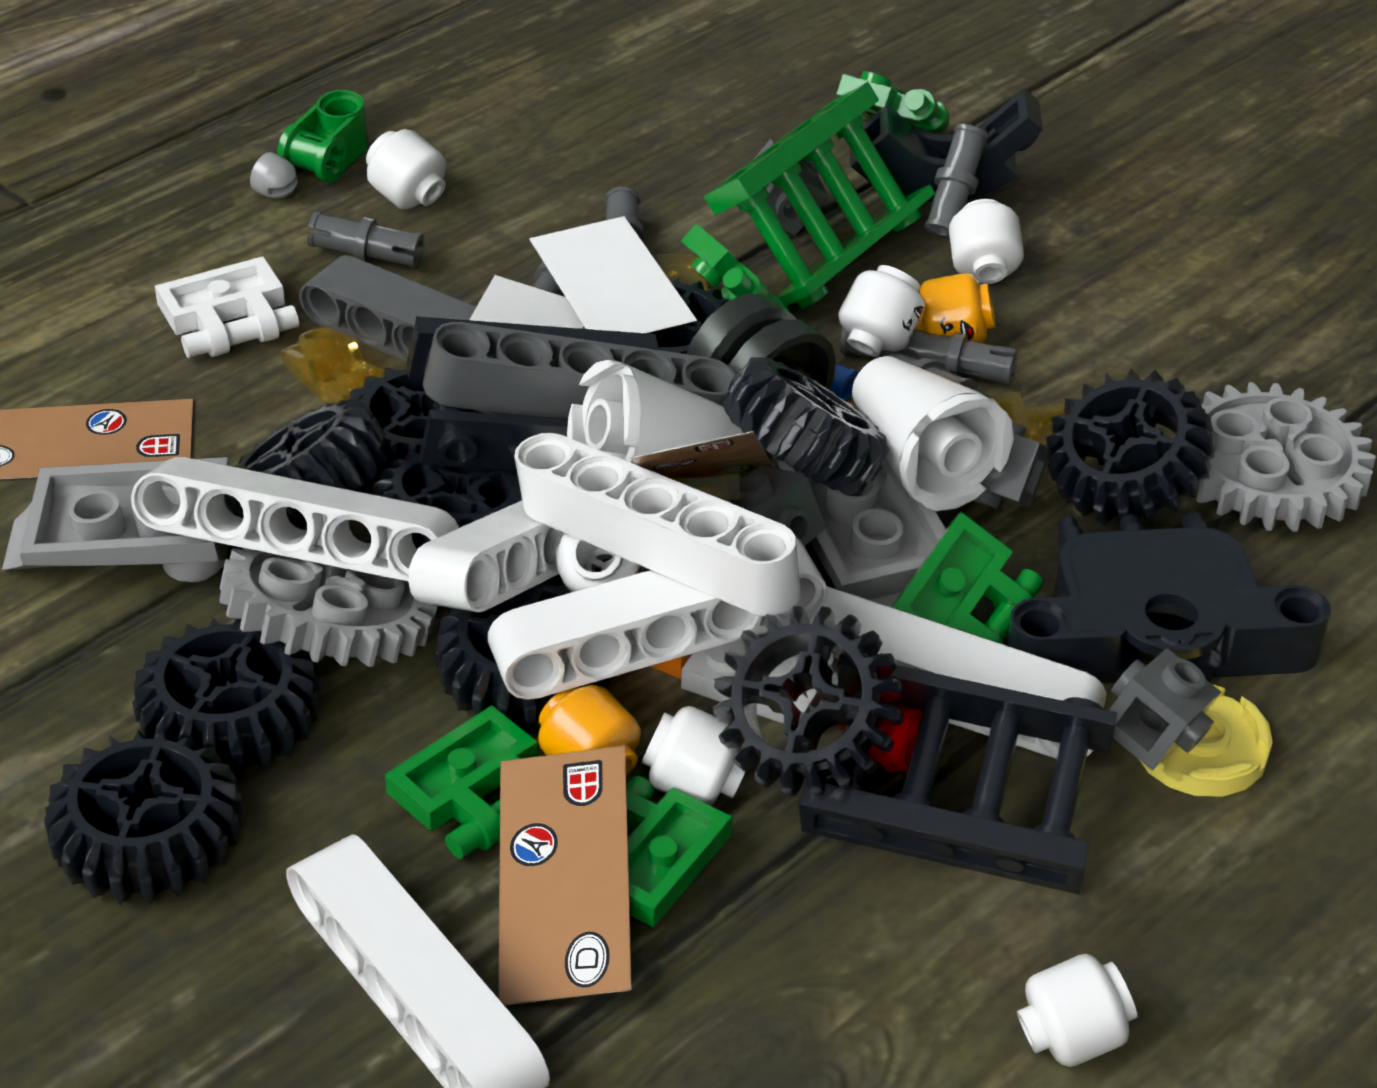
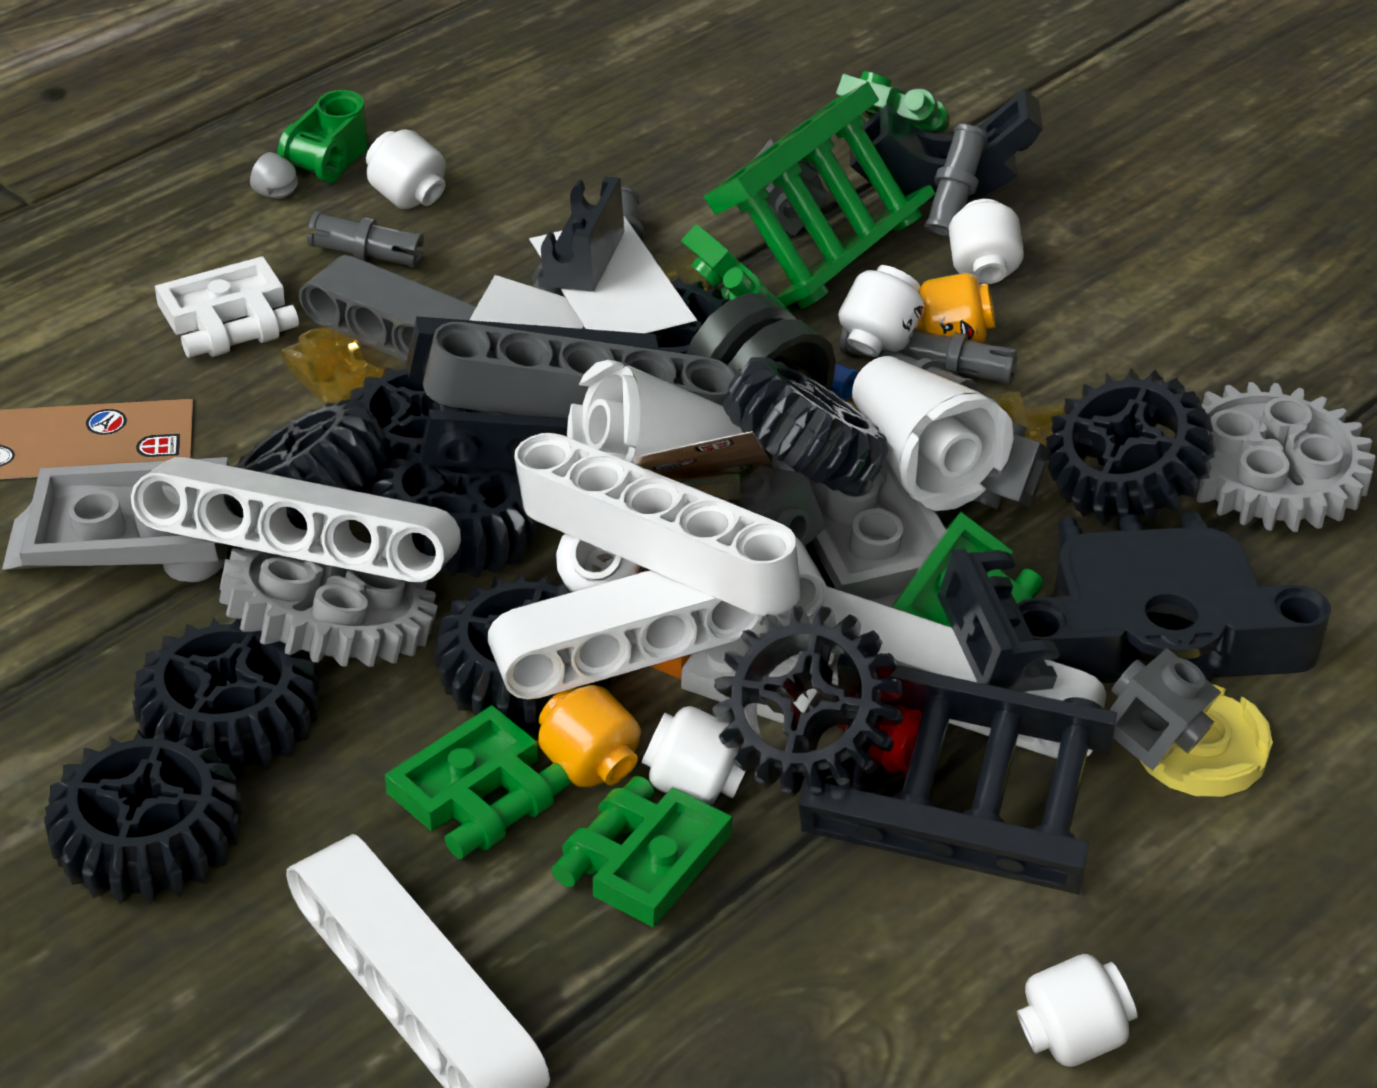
white beam [408,501,565,612] -> none
medium nougat sticker [499,745,631,1005] -> none
none -> black hinge [538,176,625,291]
none -> black hinge [937,548,1060,692]

